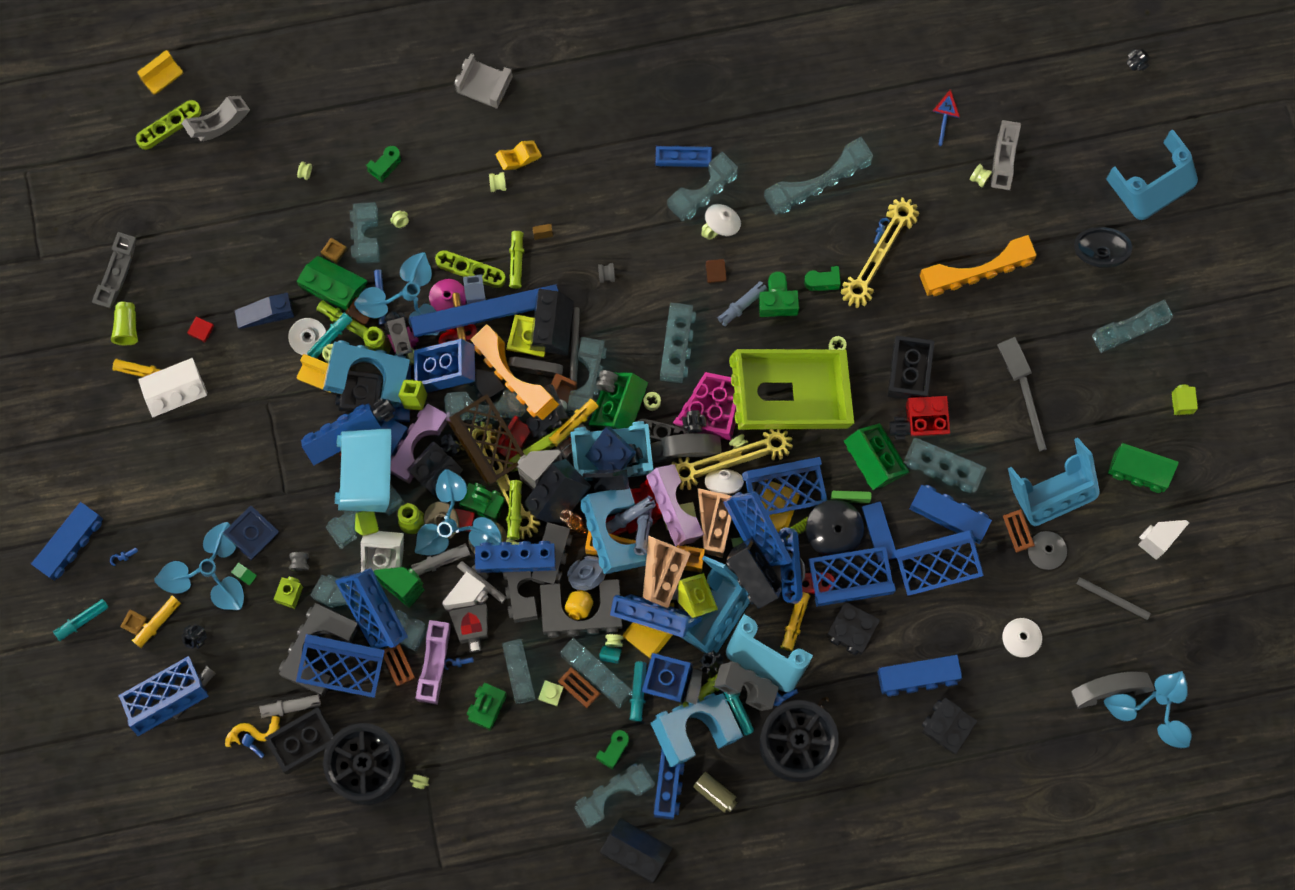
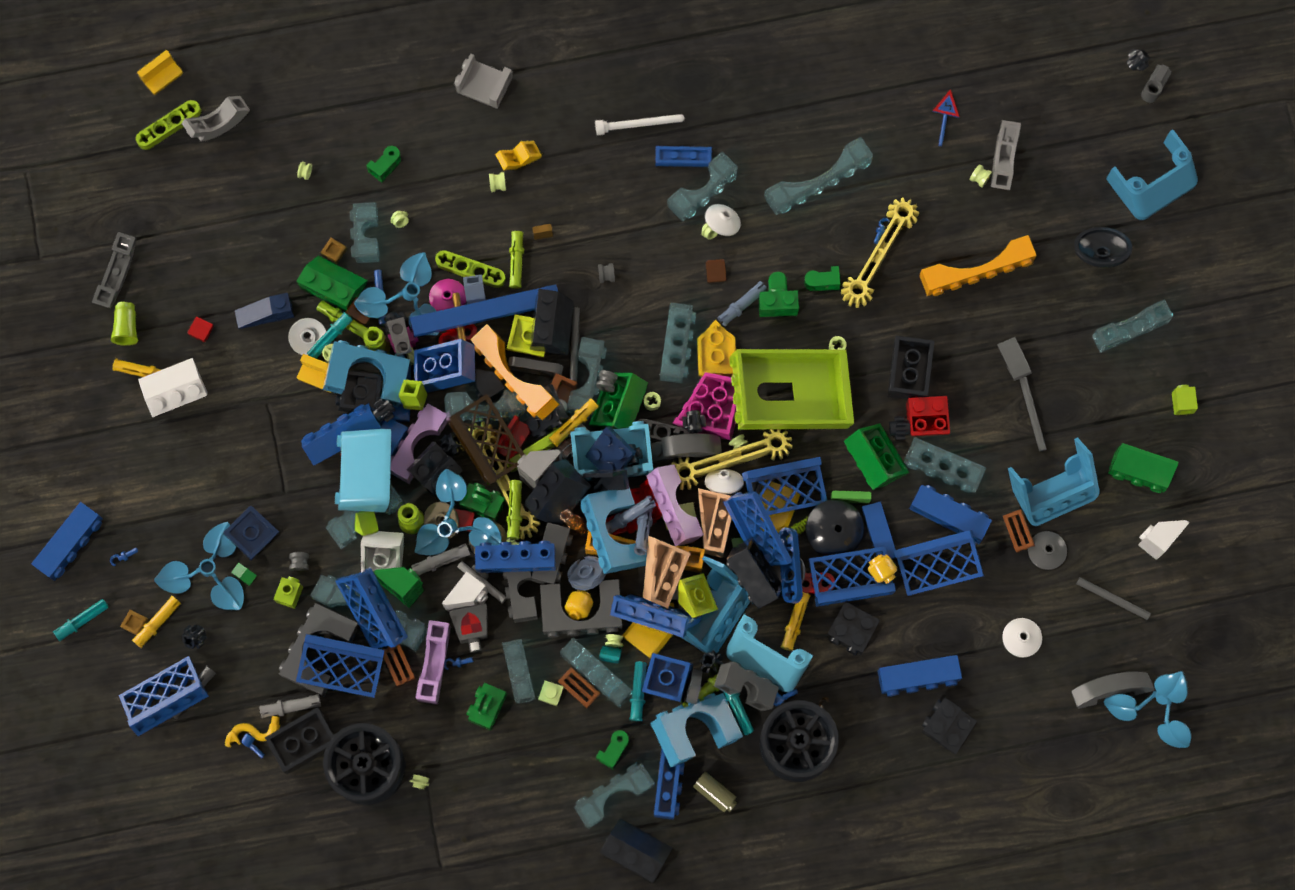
none -> white piece [595,114,684,135]
none -> yellow tile [697,320,736,377]
none -> yellow head [868,554,897,584]
none -> dark grey piece [1141,65,1172,103]

